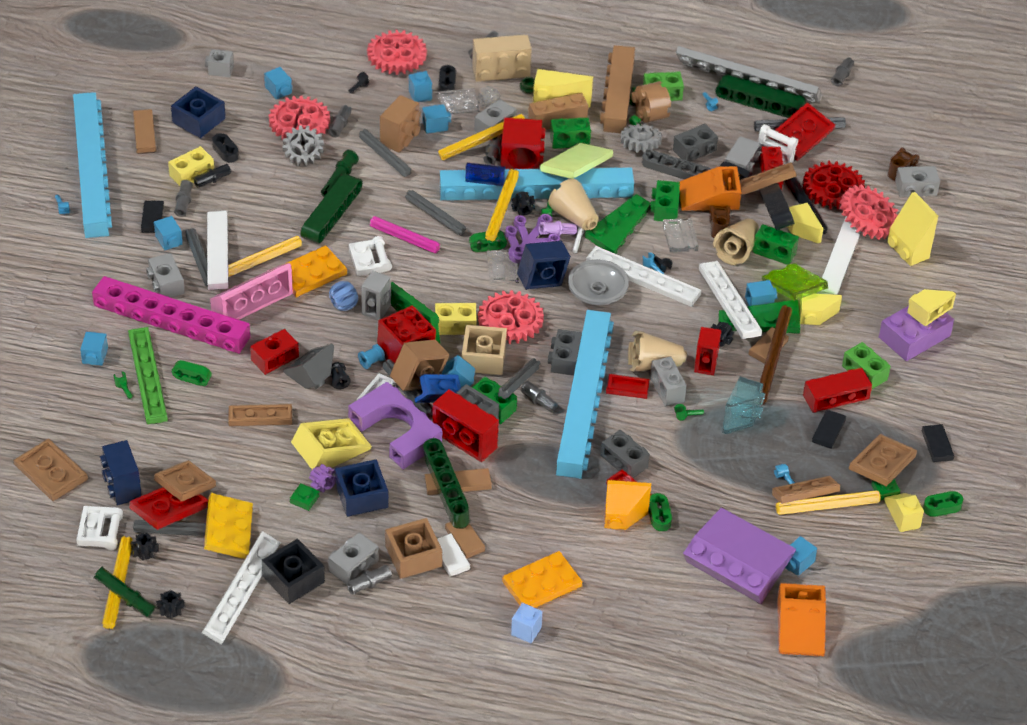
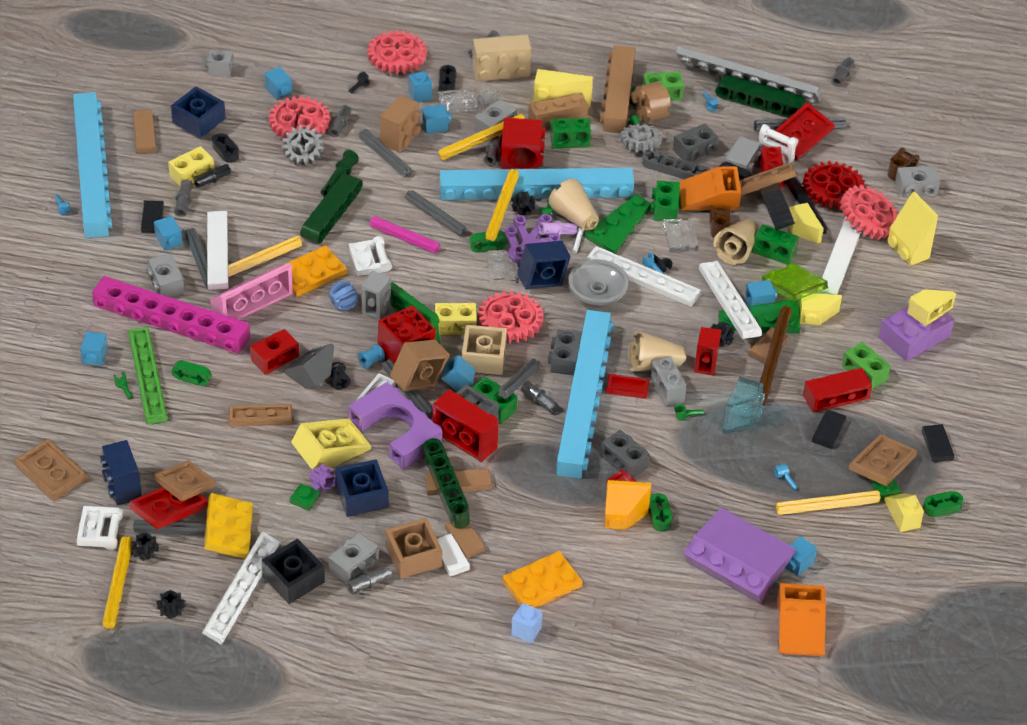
dark green pin [94,566,156,618] -> none
blue panel [414,374,461,403] -> none
clear blue plate [465,162,505,186] -> none
dark green plate [520,77,535,94] -> none
yellowish green tile [540,143,613,179] -> none
medium nougat tile [772,476,840,504] -> none

